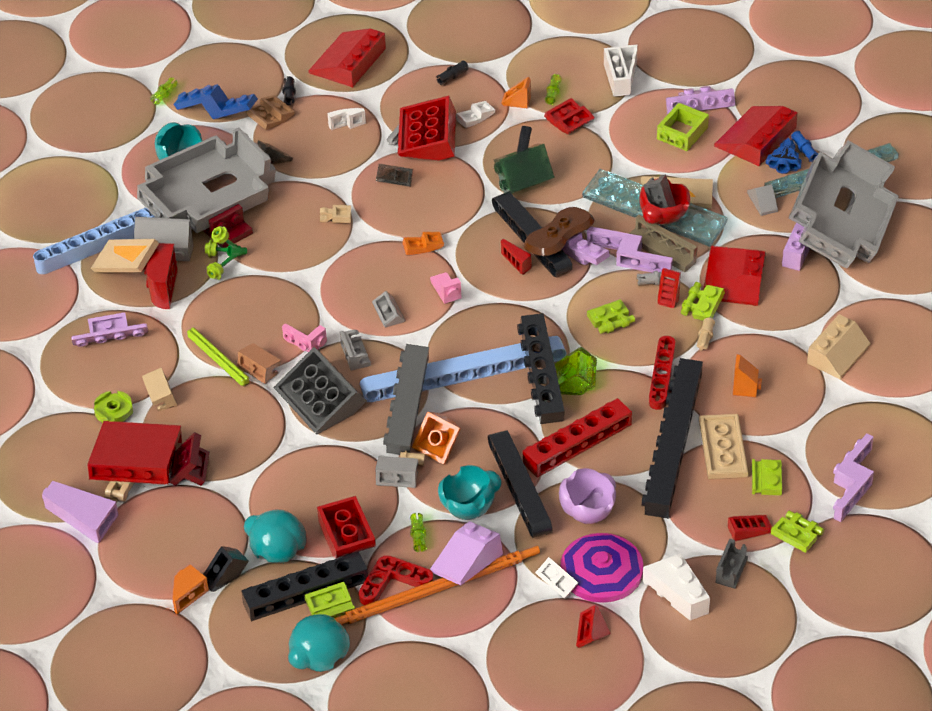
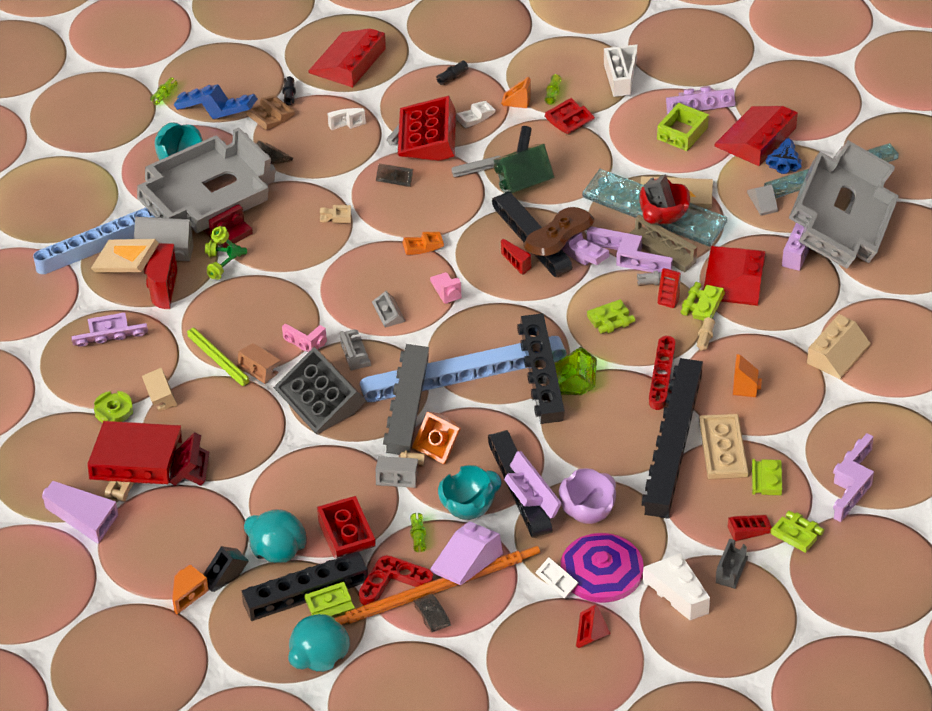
red brick [523,398,632,478] -> none
blue pin [791,131,818,162] -> none
none -> clear smoke slope [413,593,451,632]
none -> light grey axle [451,156,503,177]
none -> lavender bracket [504,451,561,518]

